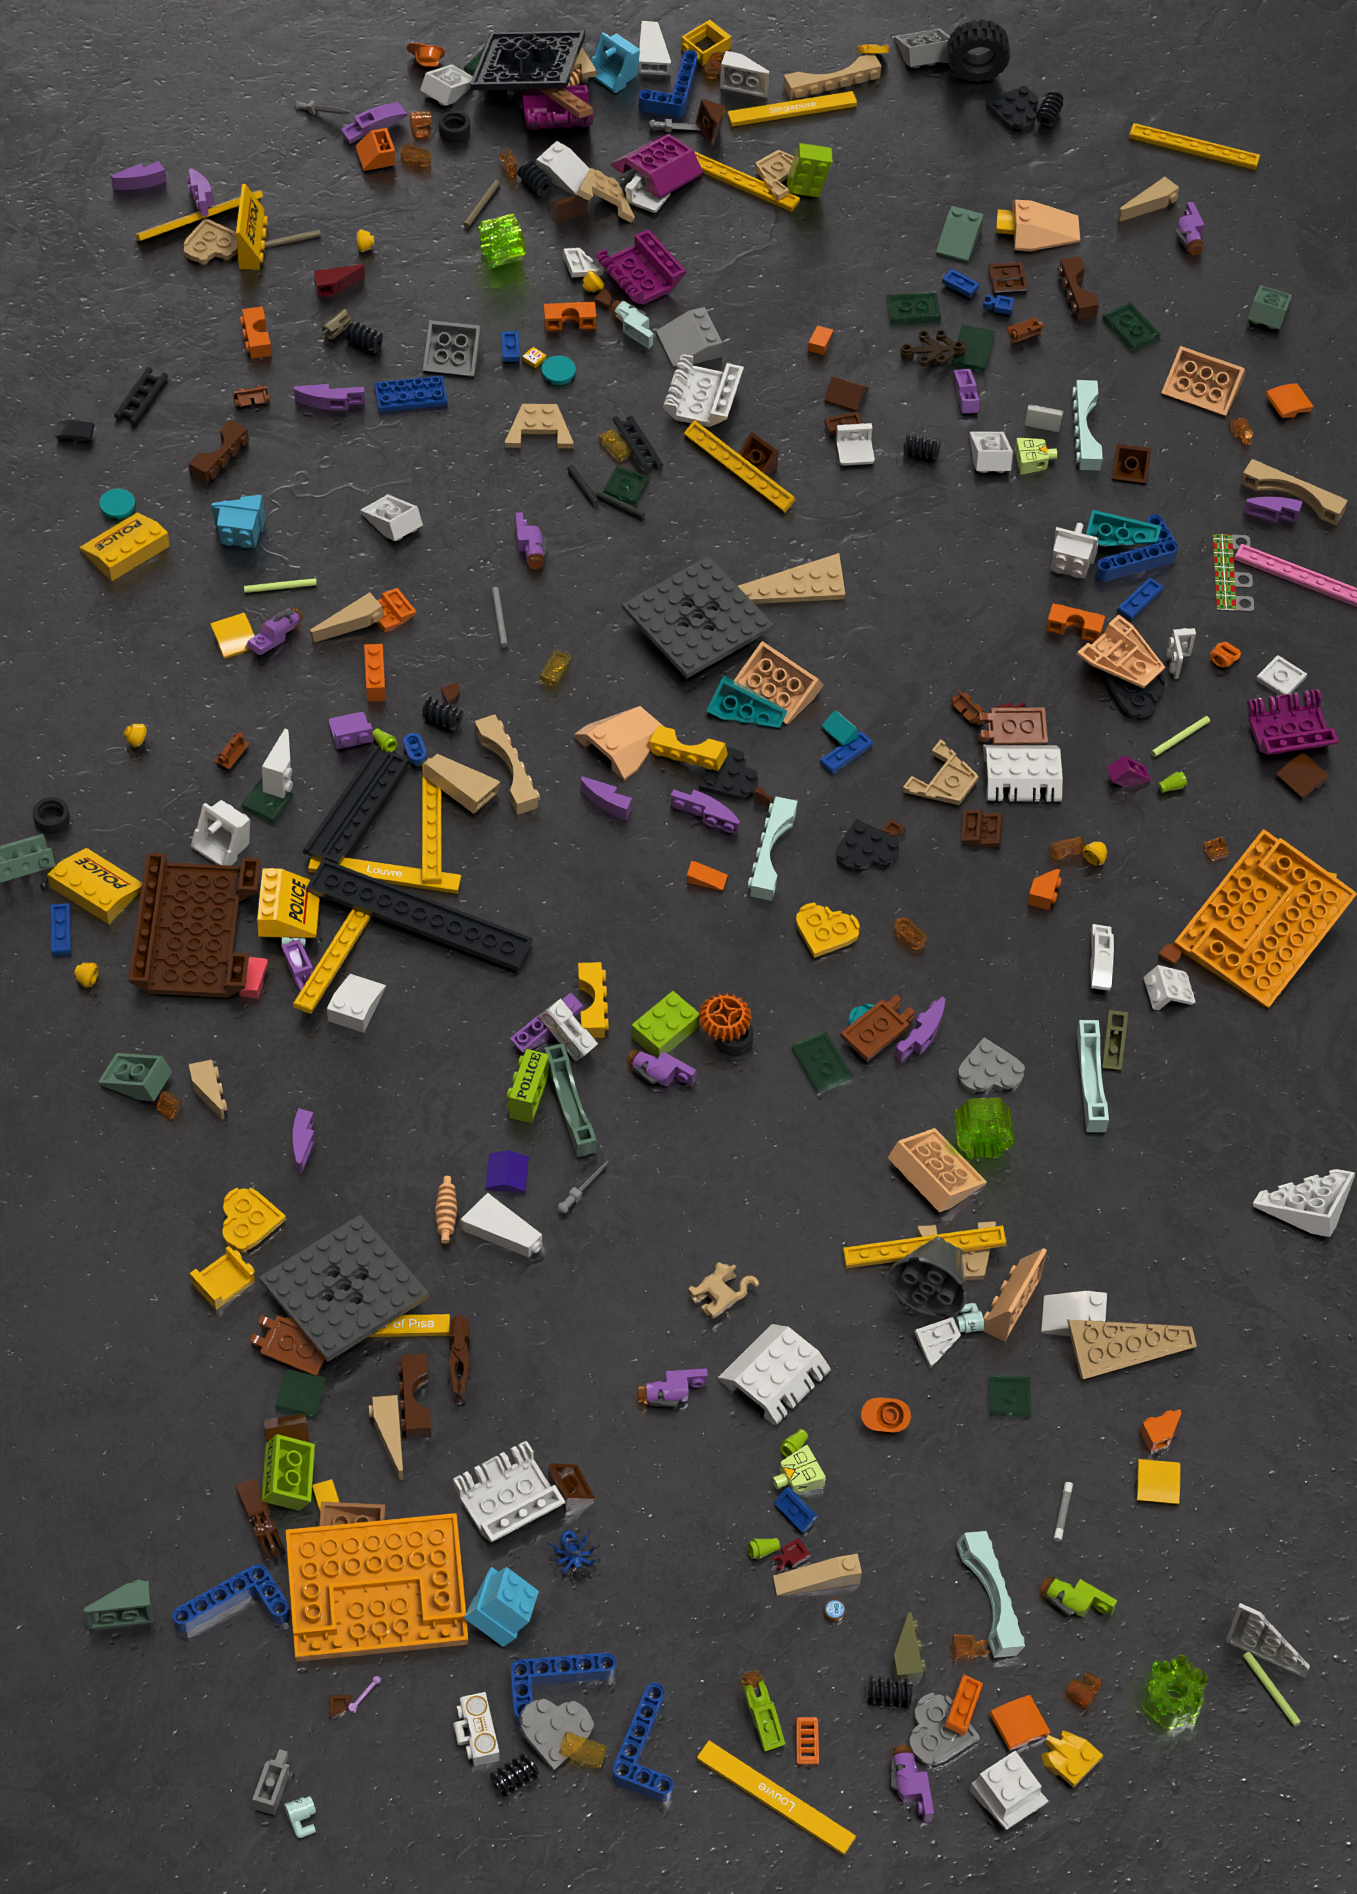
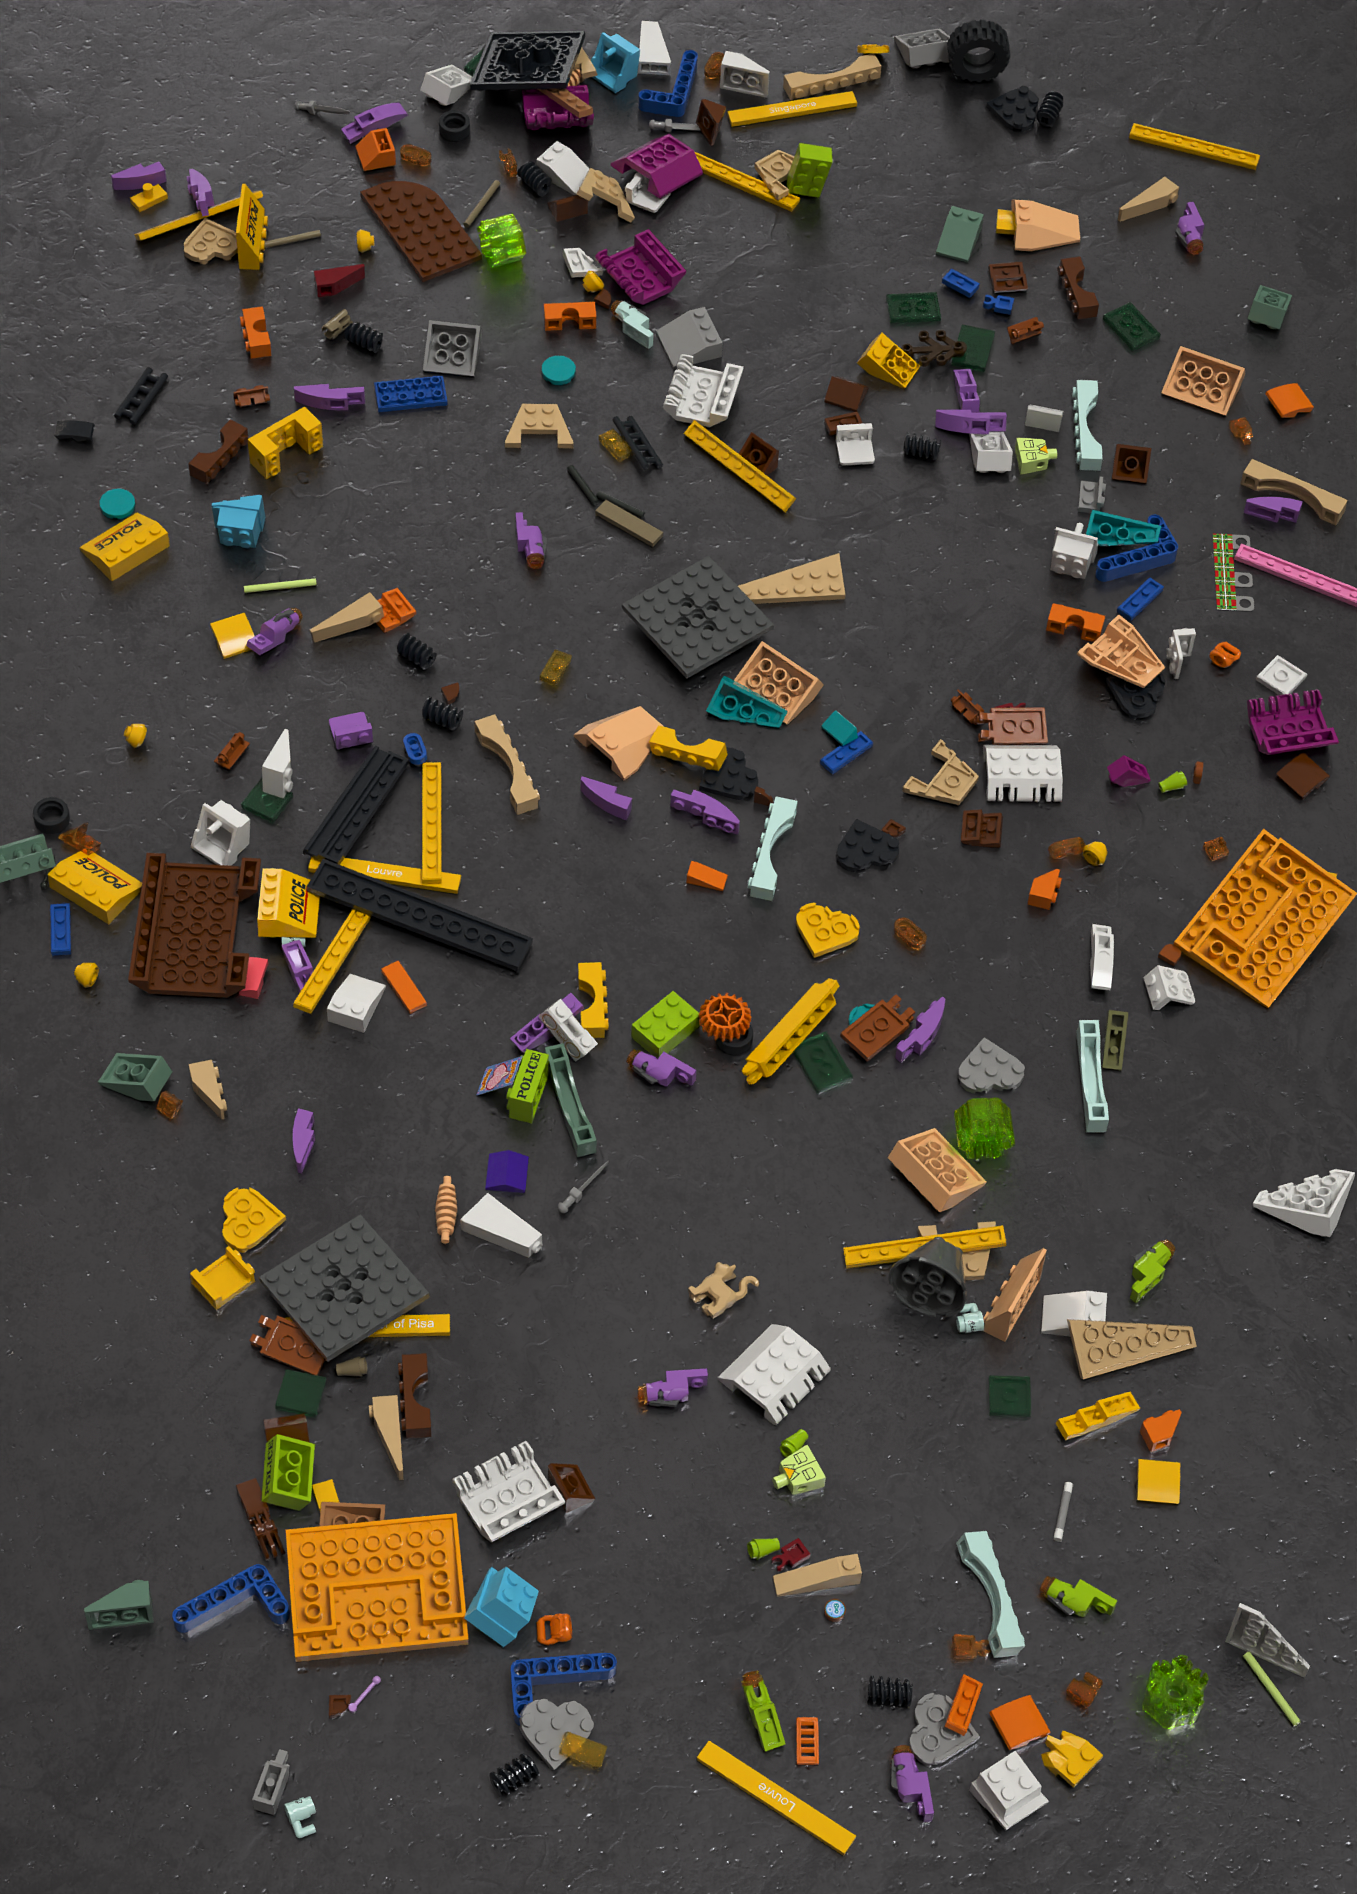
white slope [360,495,423,541] -> none
orange arch [364,644,386,702] -> none
lime cone [372,729,398,753] -> none
orange piece [407,43,445,67] -> none
clear orange piece [410,111,432,137] -> none
tan slope [423,754,500,814] -> none
reddish brown arm [449,1315,470,1403] -> none
white piece [453,1692,500,1766] -> none
light grey bar [492,587,508,648] -> none
blue plate [501,331,520,362] -> none
yellow tile [522,347,546,368] -> none
animal [547,1529,601,1582] -> none
clear green tile [603,466,649,505] -> none
blue beam [612,1683,674,1802] -> none
yellow window [681,20,732,66] -> none
blue plate [774,1487,818,1532] -> none
orange slope [808,326,834,355] -> none
orange piece [861,1397,911,1432] -> none
olive slope [892,1612,926,1683] -> none
white wing [914,1317,961,1368] -> none
yellowish green bar [1151,716,1210,757] -> none
none -> clear orange slope [58,822,101,855]
none -> yellow tile [130,183,168,212]
none -> yellow plate [248,407,323,480]
none -> dark tan cone [336,1356,367,1377]
none -> reddish brown plate [360,181,482,282]
none -> orange tile [381,961,427,1014]
none -> black piece [397,633,437,670]
none -> sticker [477,1056,522,1095]
none -> orange piece [536,1613,572,1646]
none -> dark tan tile [595,500,663,547]
none -> yellow hinge [742,978,839,1085]
none -> yellow slope [857,333,920,389]
none -> medium lavender slope [935,410,1007,434]
none -> yellow slope [1055,1392,1140,1440]
none -> light grey bracket [1078,476,1106,513]
none -> lime plate [1130,1239,1175,1303]
none -> dark orange tile [1193,761,1203,784]

